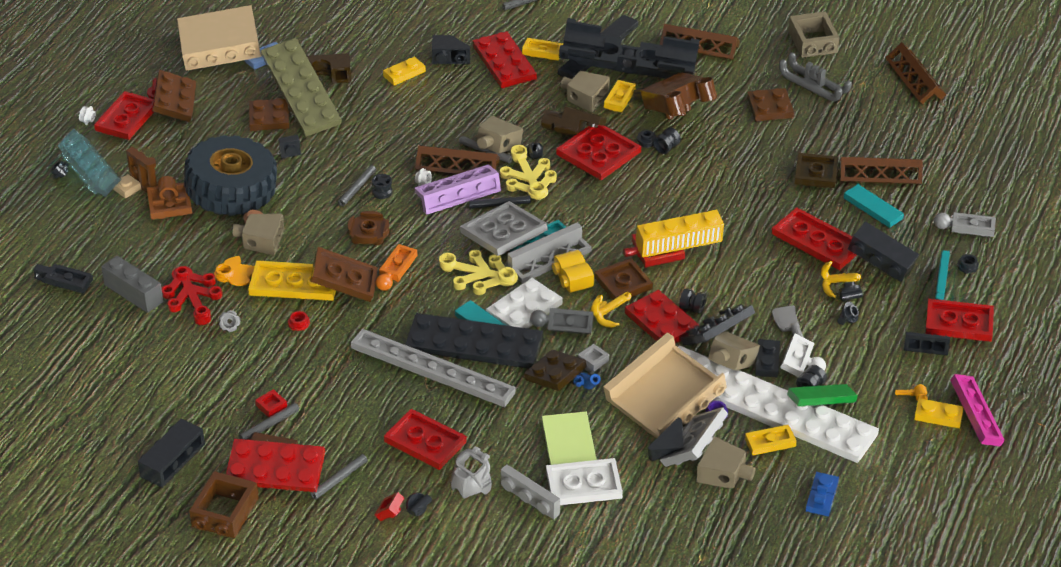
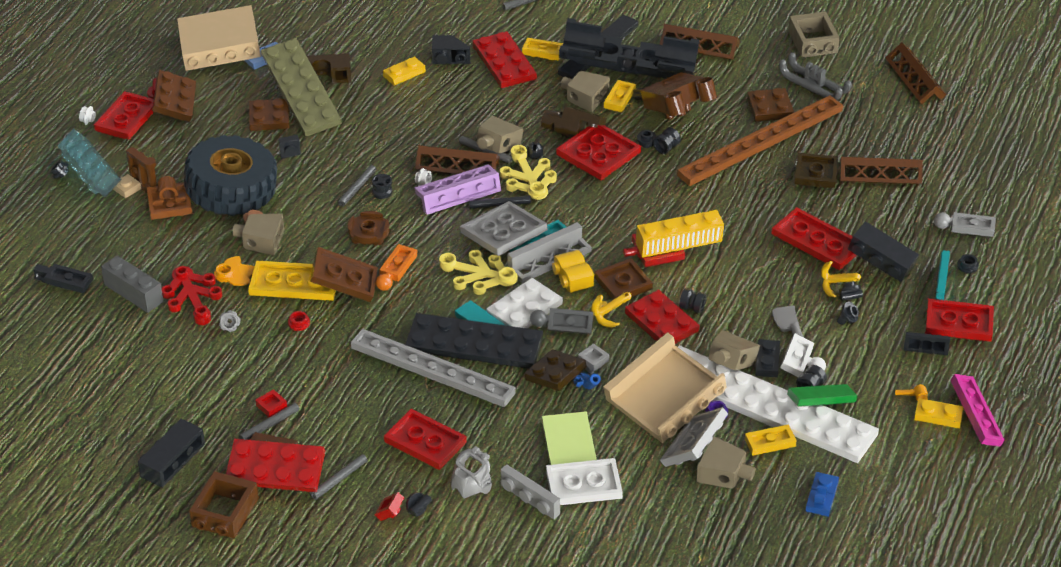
black slope [647,417,684,462] -> none
black plate [680,304,755,346] -> none
teal tile [844,184,904,228] -> none
none -> dark orange plate [677,95,843,186]

